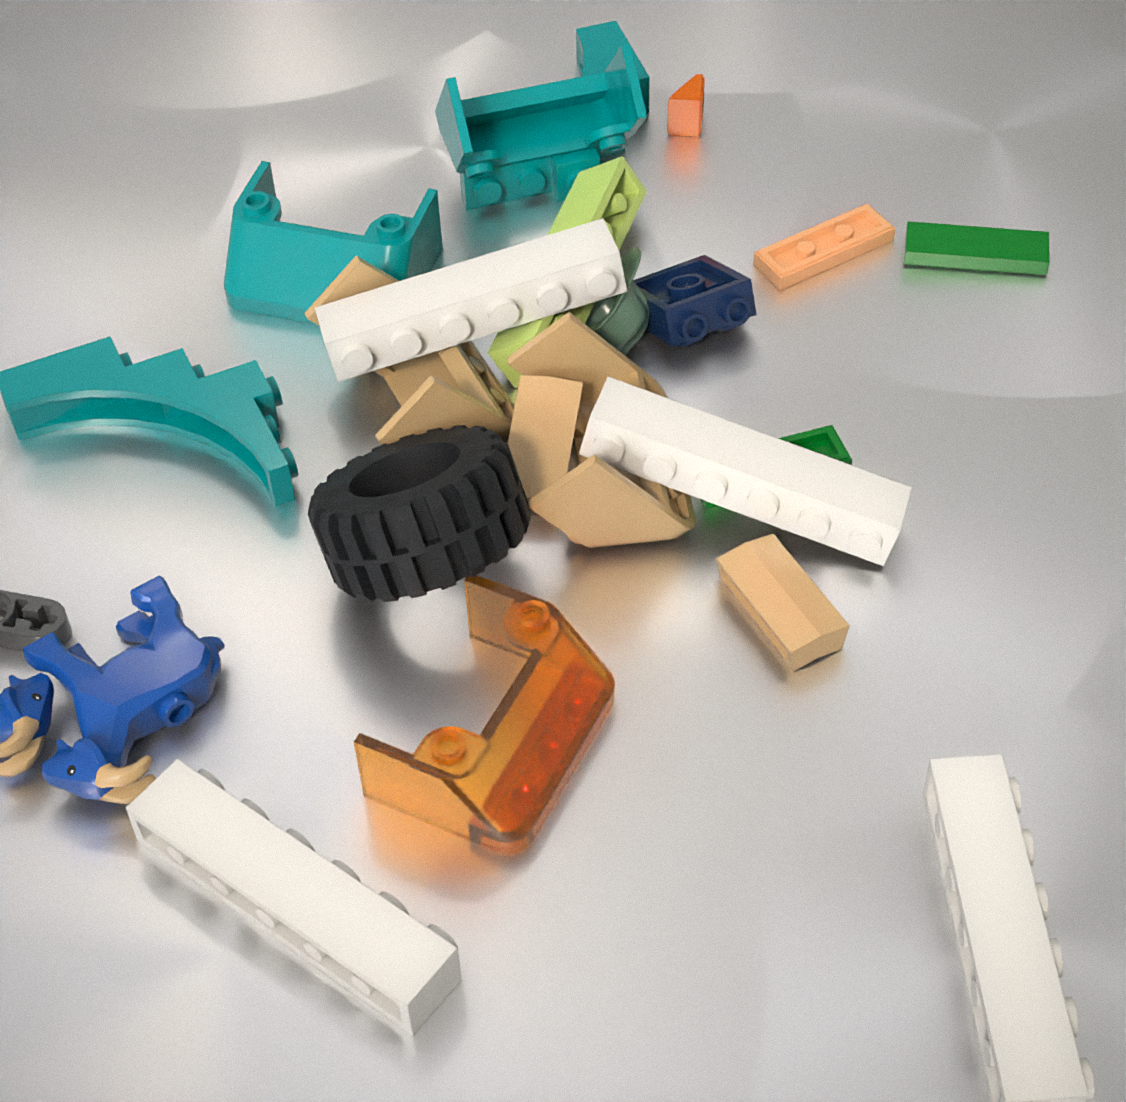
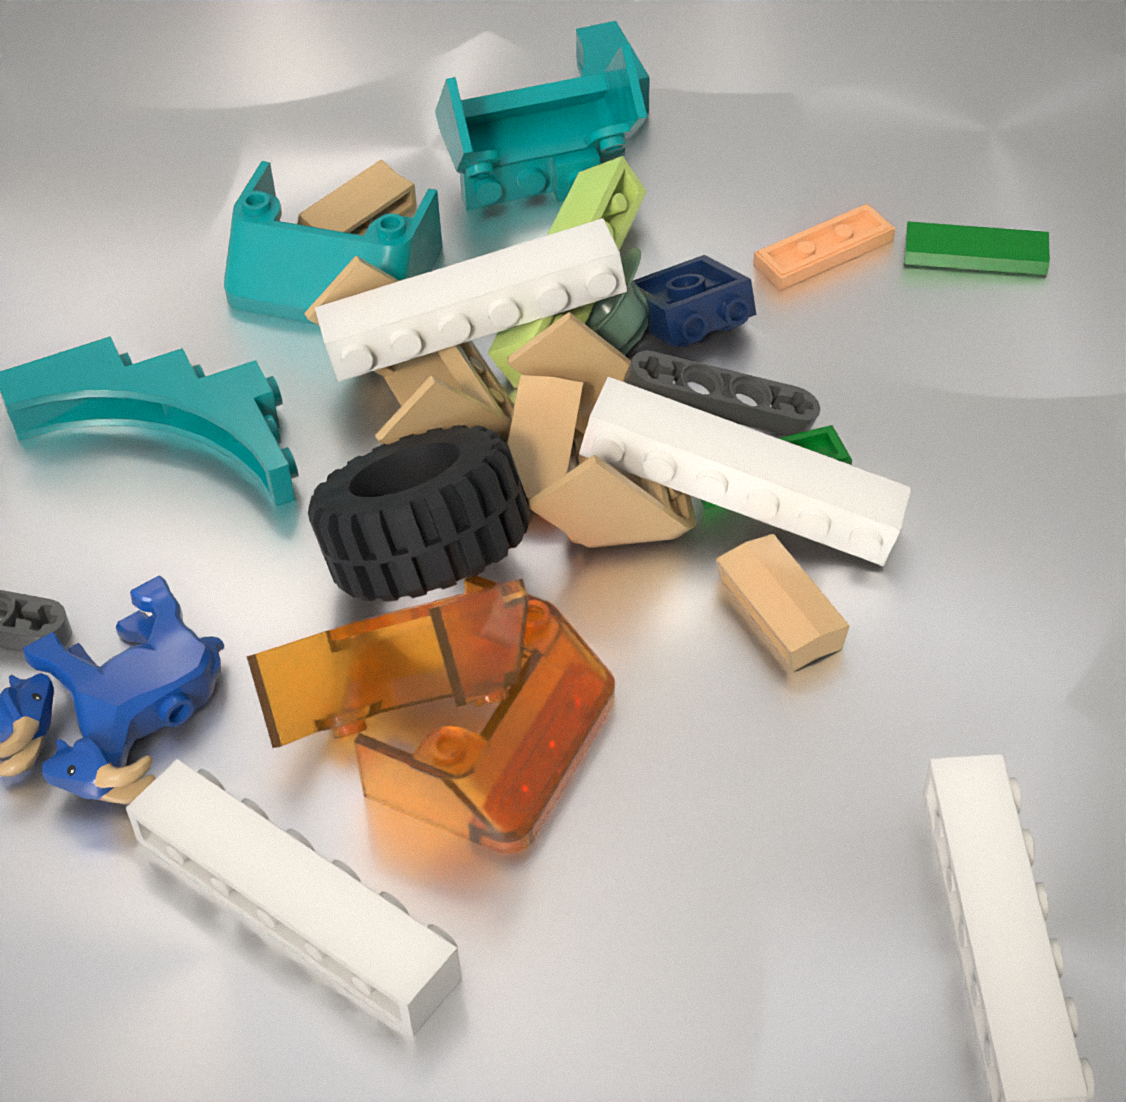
orange slope [667,74,705,137] -> none
none -> clear orange windscreen [246,578,529,748]
none -> tan piece [297,159,417,236]
none -> dark grey beam [623,351,821,436]

